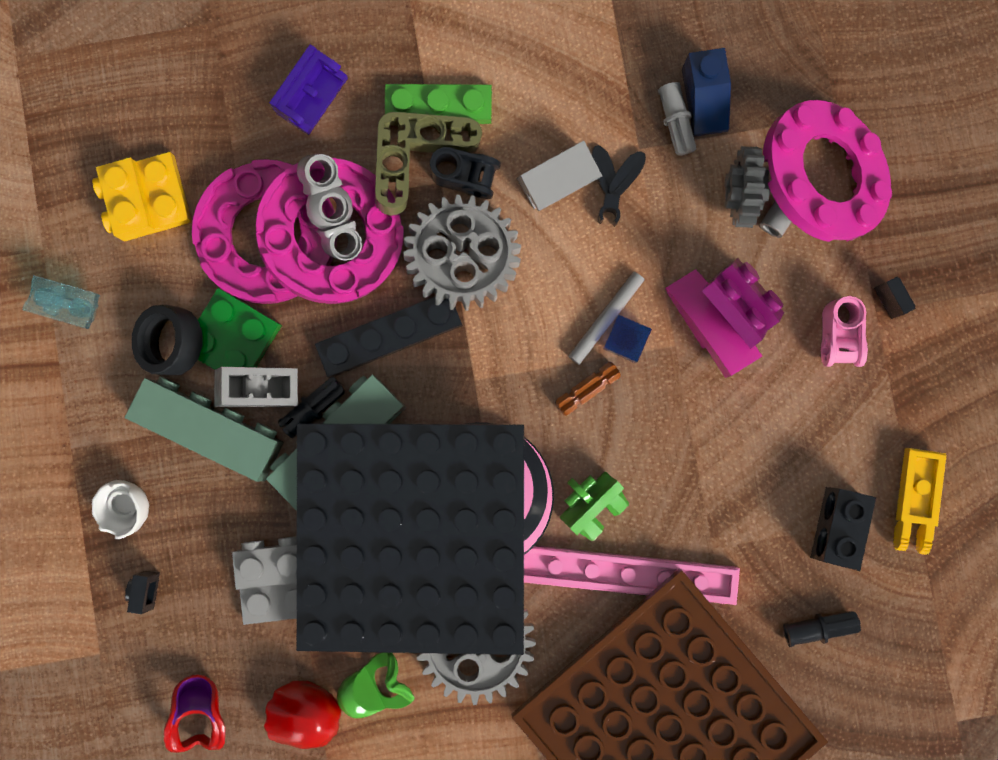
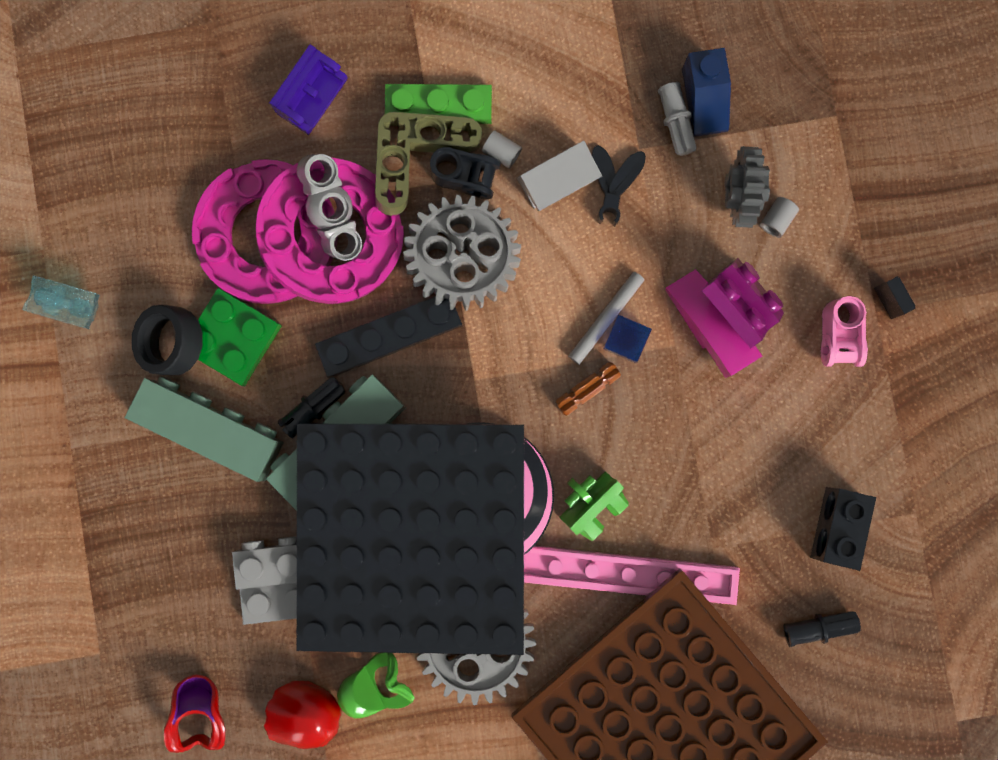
yellow plate [92,152,192,242] -> none
white hair [92,480,149,539] -> none
black plate [125,571,160,615] -> none
light grey brick [214,367,298,407] -> none
dark pink plate [763,100,892,242] -> none
yellow hinge [893,448,947,555] -> none
none -> light grey hinge [482,130,522,169]

